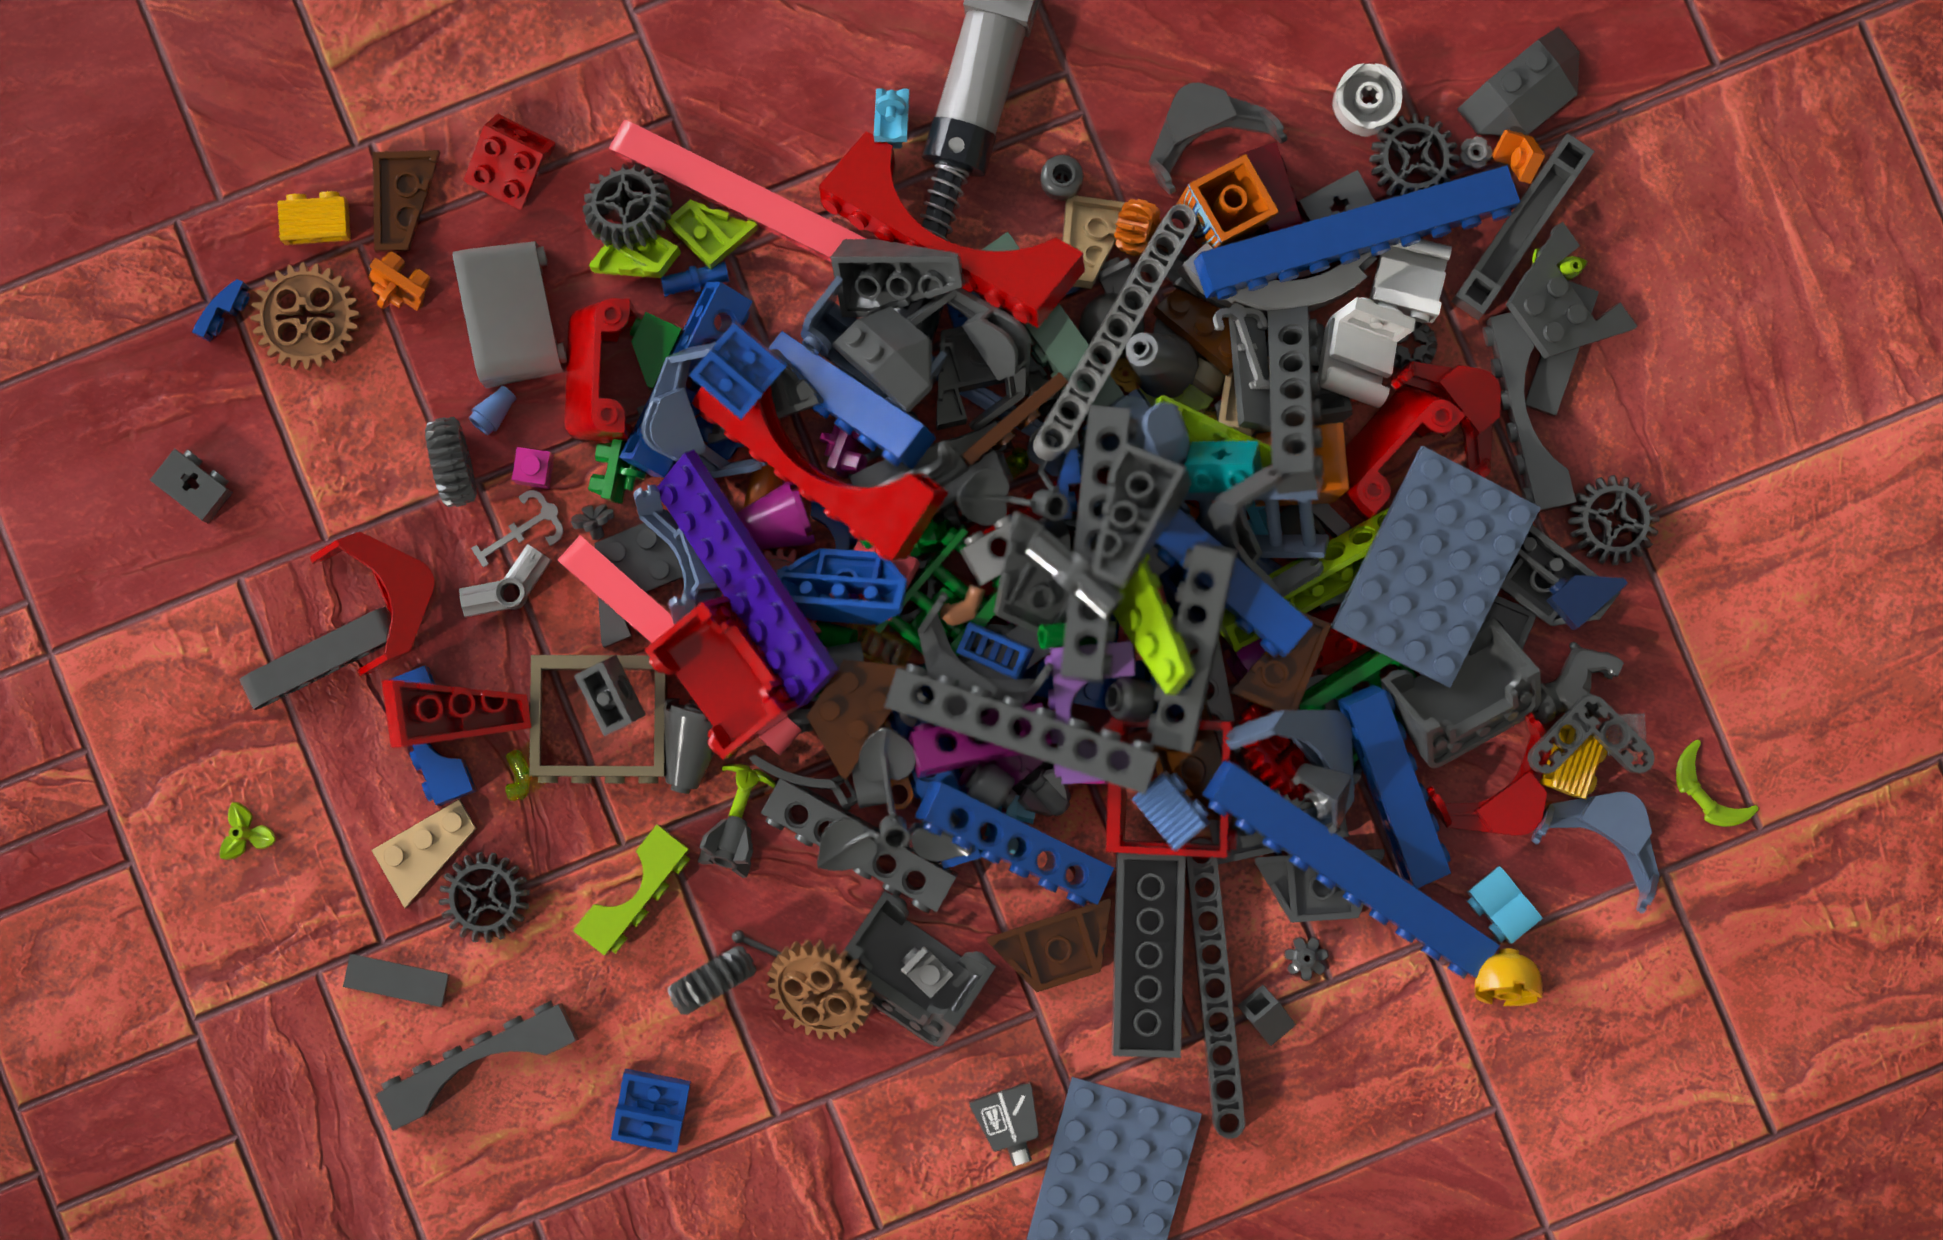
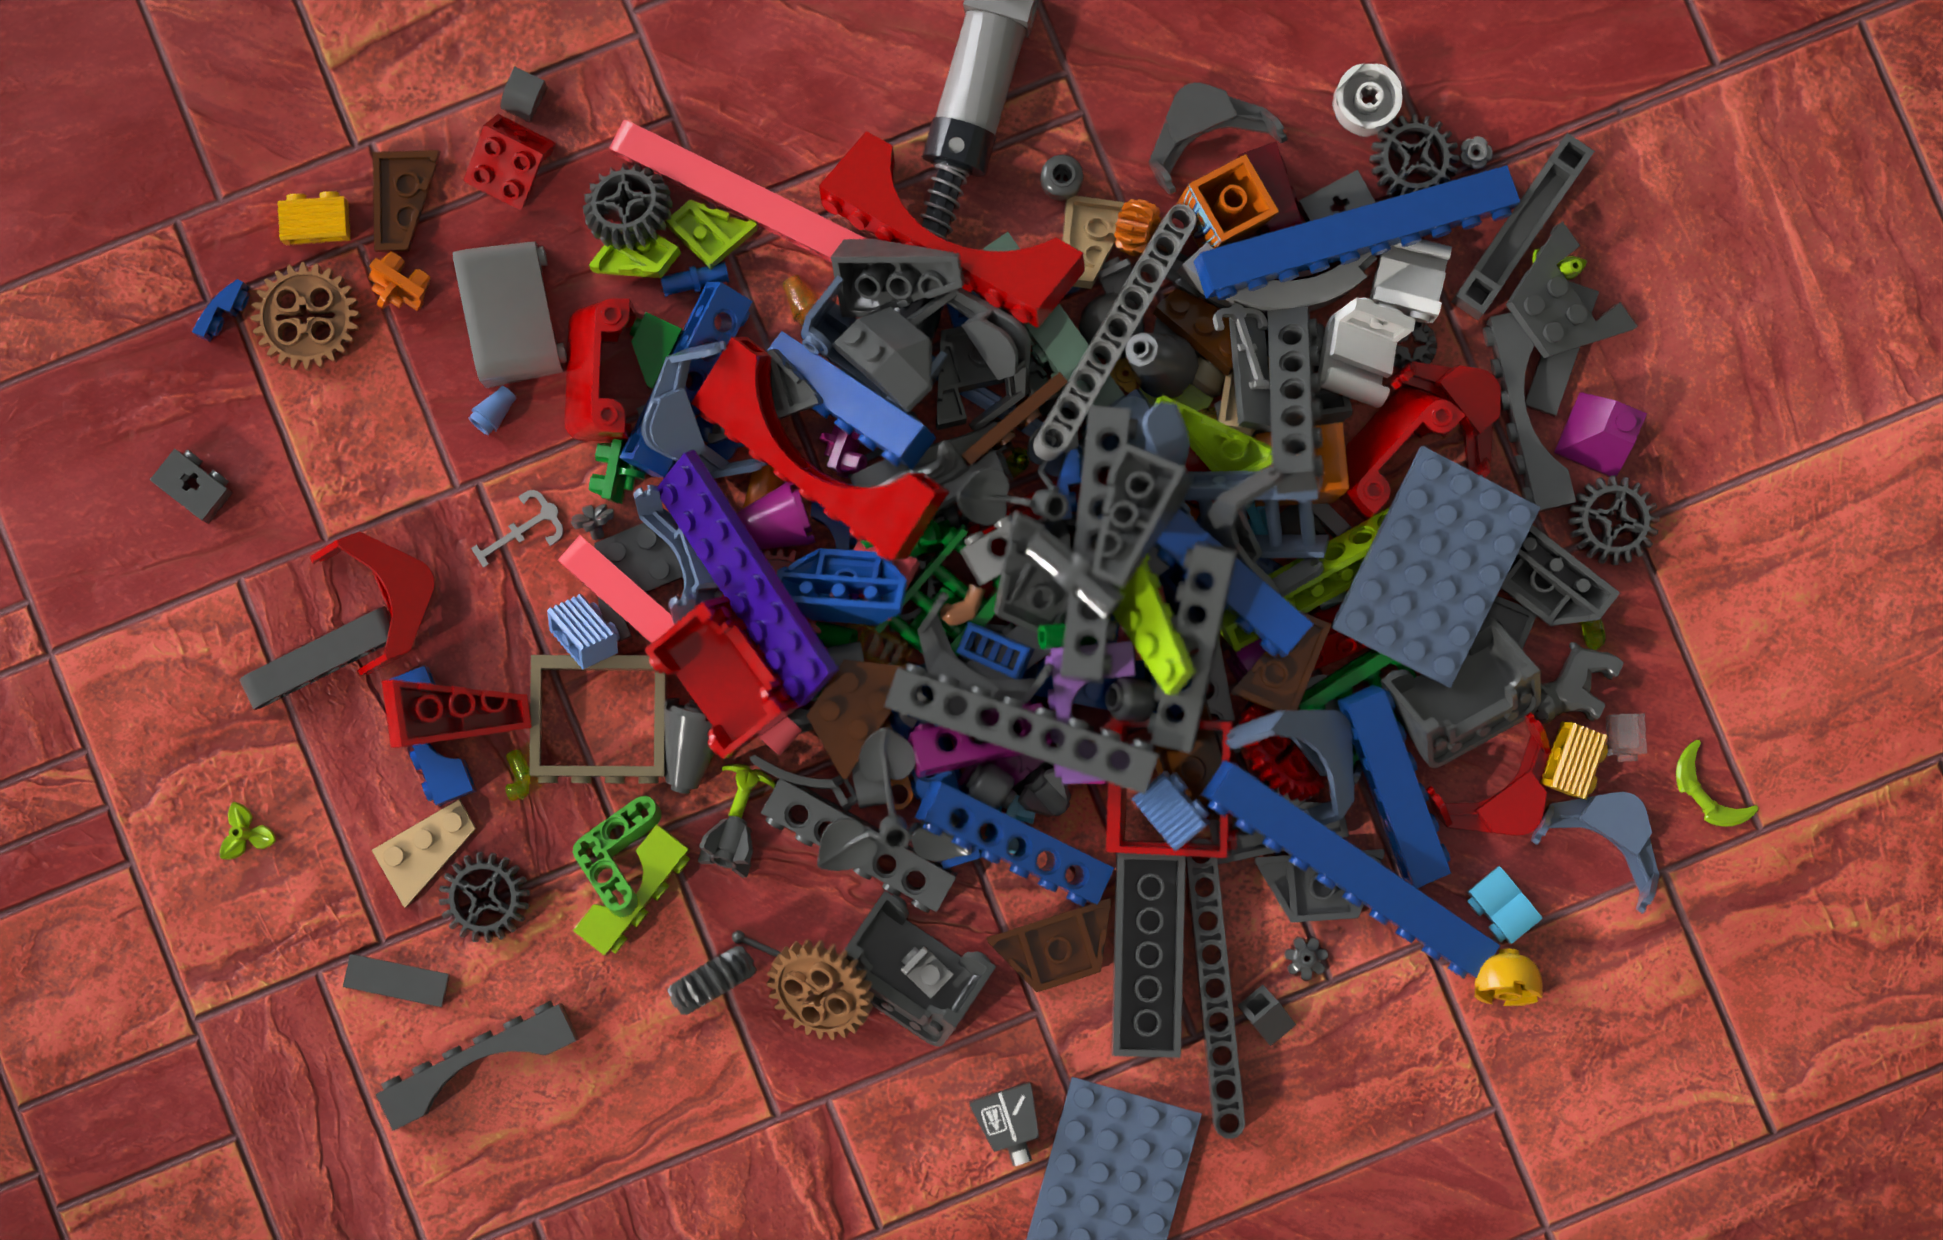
dark grey gear [425,417,477,507] -> none
light grey piece [459,544,552,617] -> none
dark pink brick [512,447,554,489] -> none
dark grey brick [574,655,646,736] -> none
blue slope [611,1068,691,1153] -> none
blue slope [689,321,787,419] -> none
medium azure hips [874,88,910,149] -> none
teal brick [1185,441,1262,493] -> none
dark grey slope [1292,763,1352,834] -> none
dark grey wedge [1457,26,1580,136] -> none
orange bracket [1492,129,1545,184] -> none
dark grey beam [1528,695,1655,773] -> none
dark blue slope [1546,575,1628,630] -> none
none -> dark grey brick [500,67,548,123]
none -> medium blue brick [547,594,620,670]
none -> bright green beam [573,796,662,917]
none -> clear yellow cone [782,275,819,327]
none -> magenta slope [1554,392,1647,477]
none -> clear neon green arm [1578,619,1606,650]

